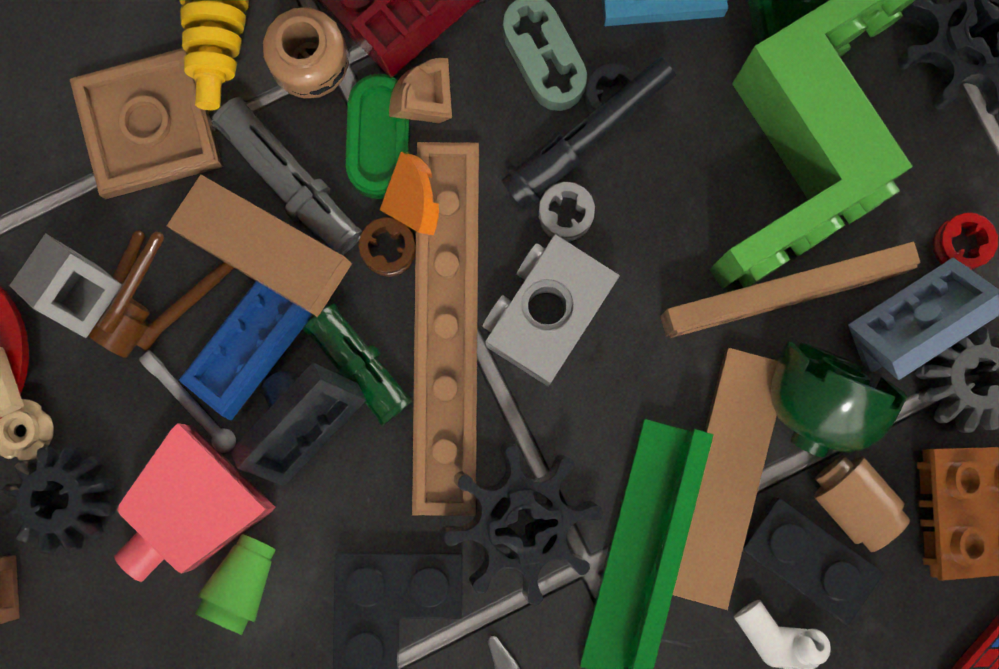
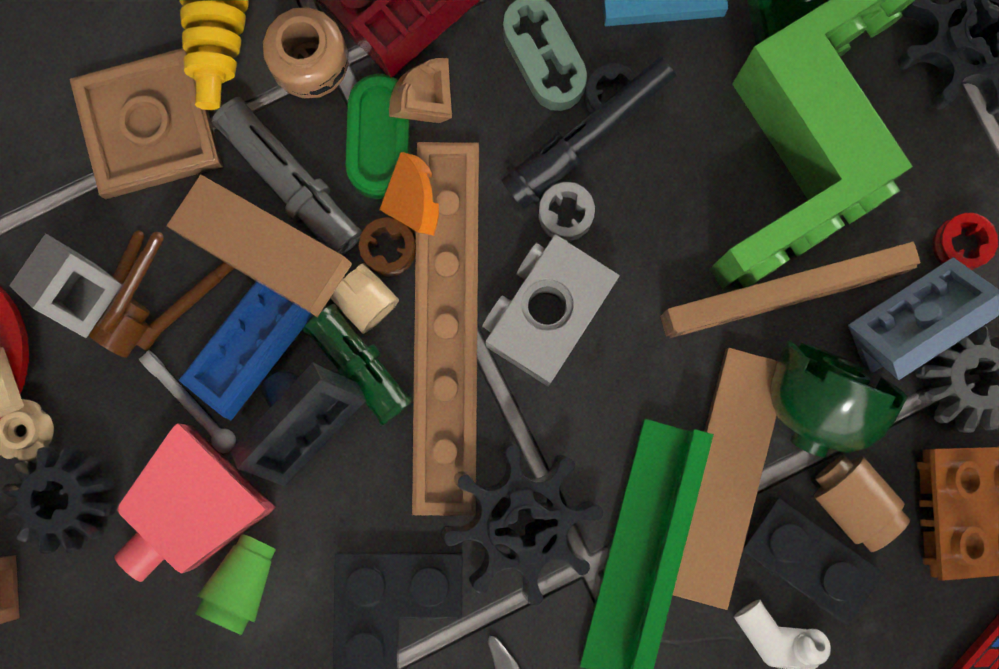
none -> tan hose [330,263,399,333]

